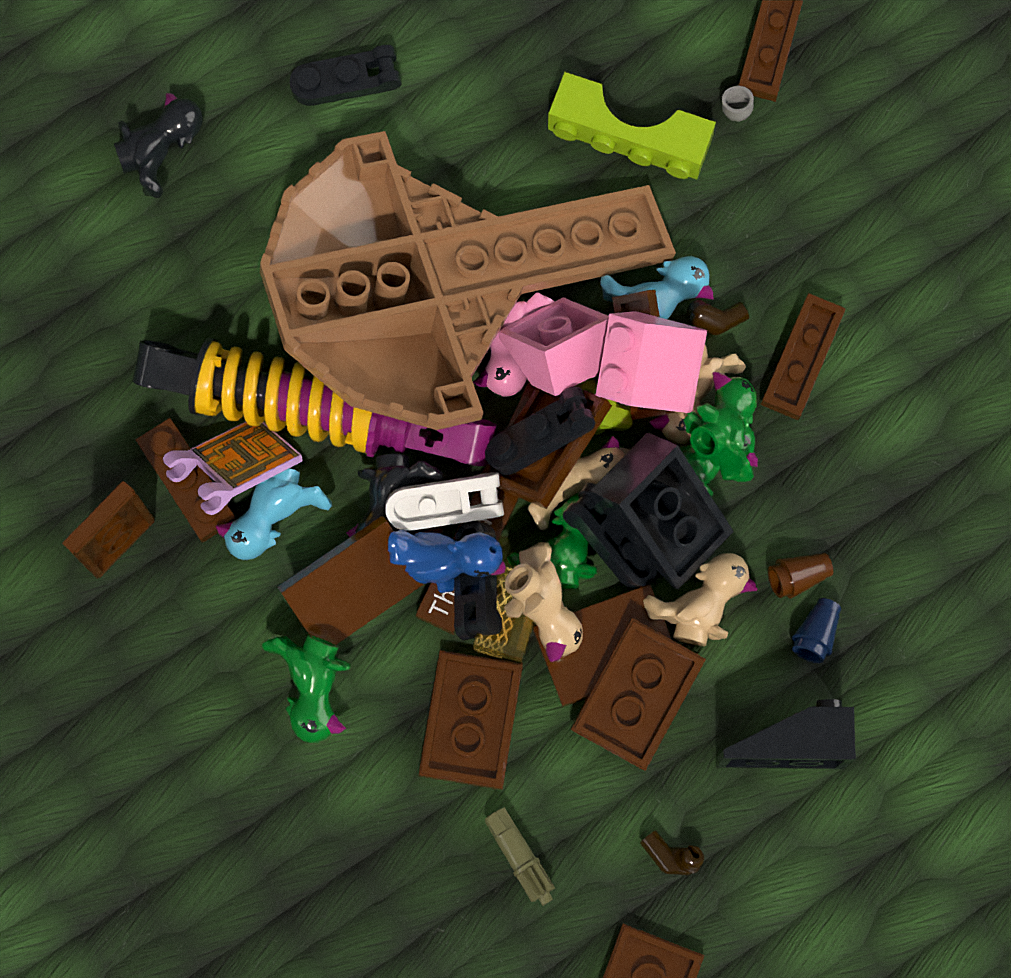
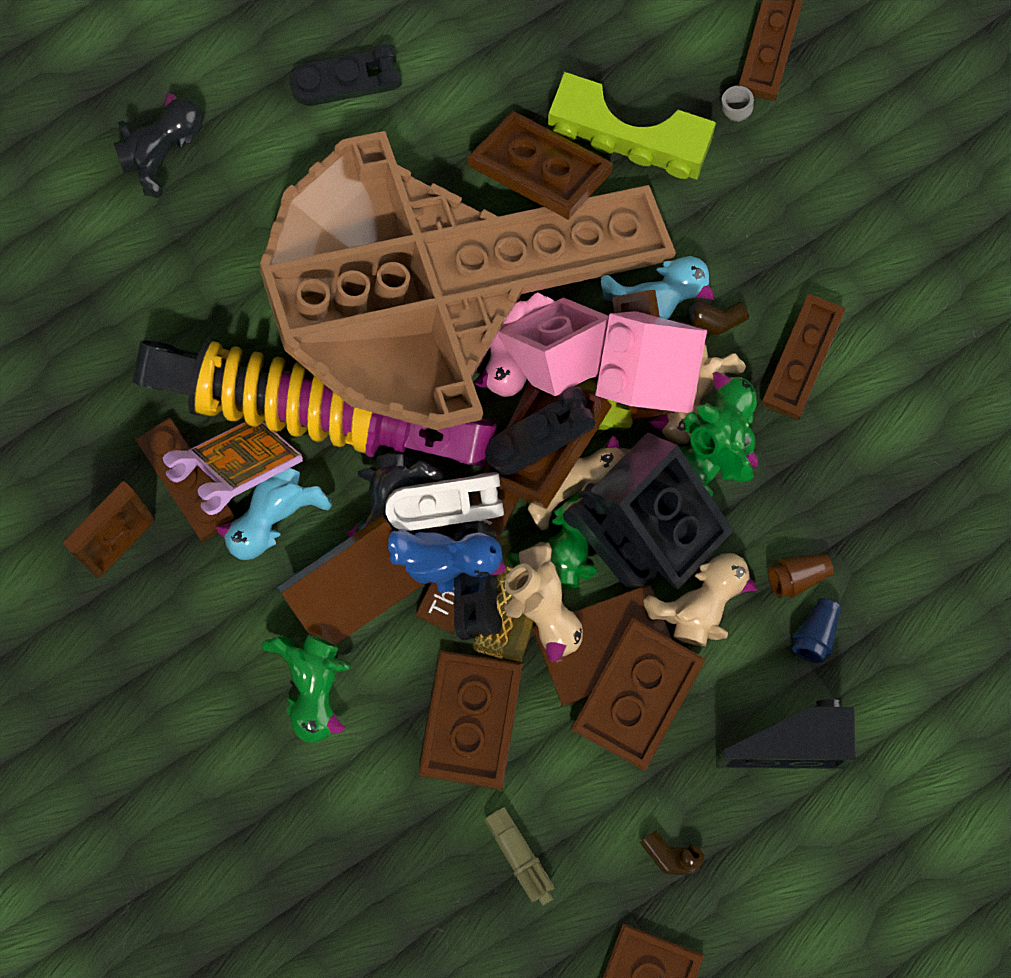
none -> reddish brown tile [468,110,613,220]

